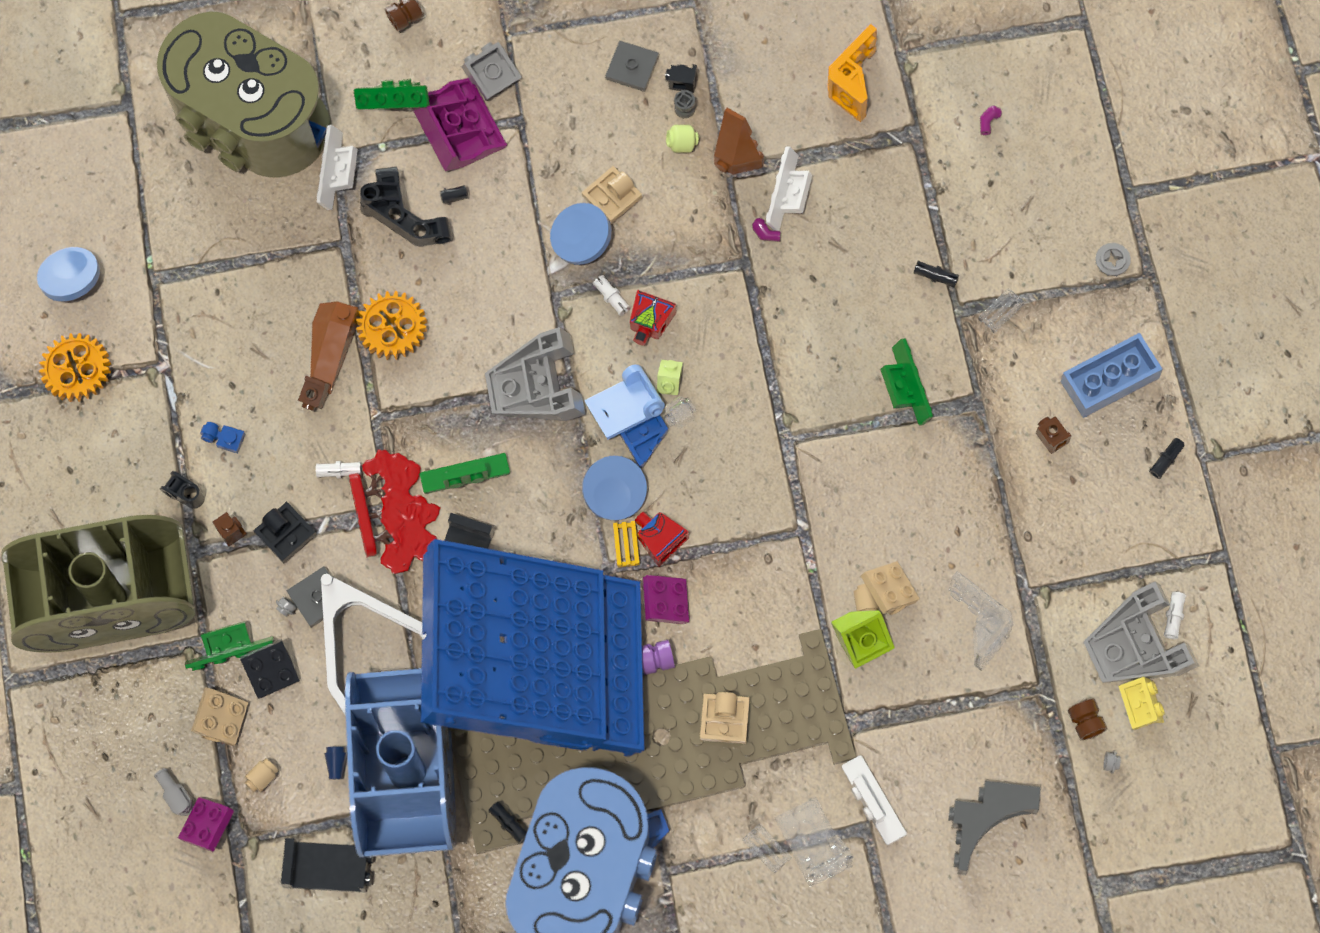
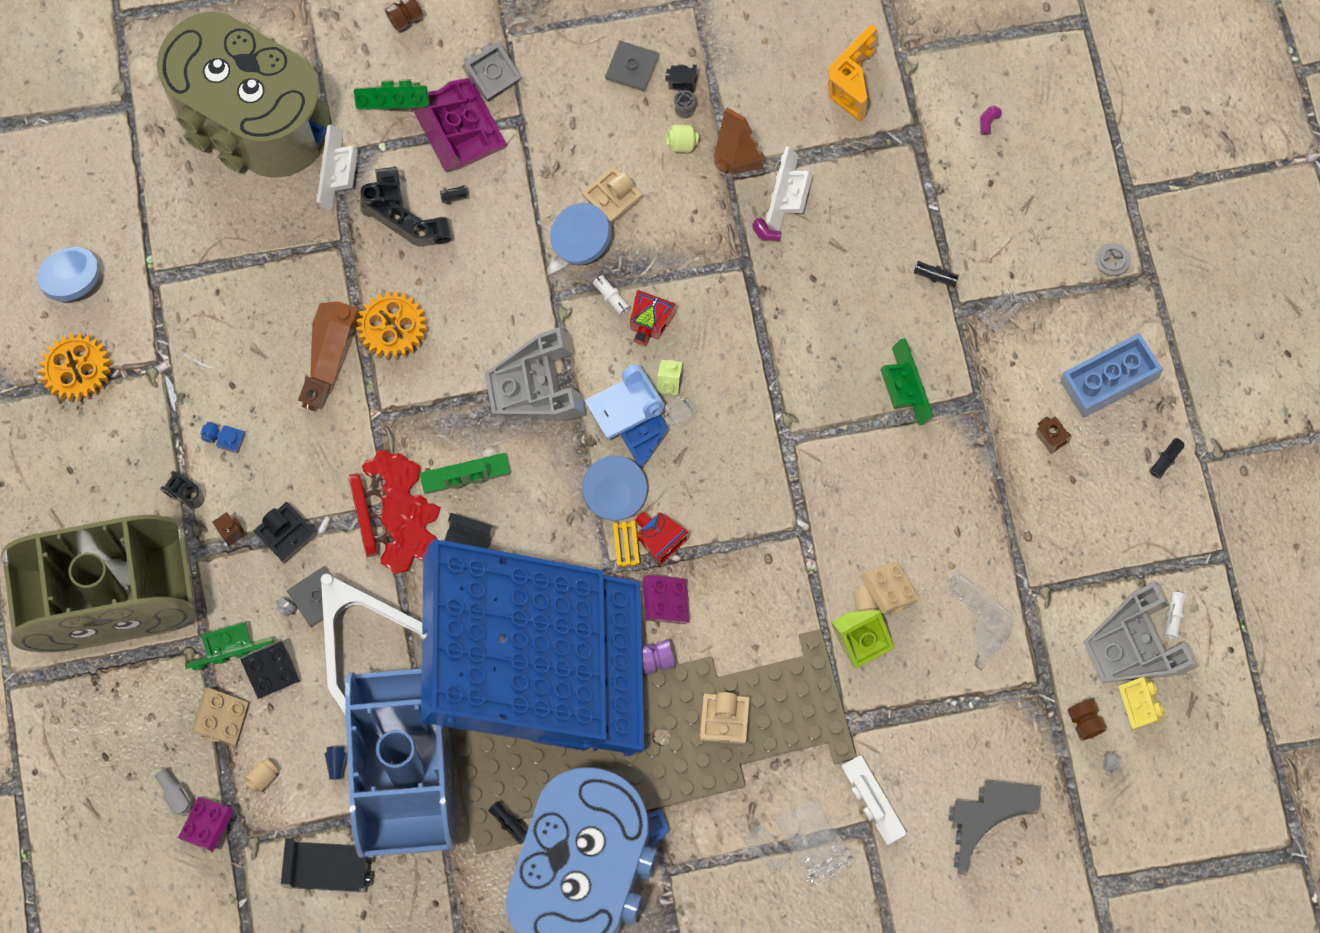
white pin [316,461,362,479] -> none

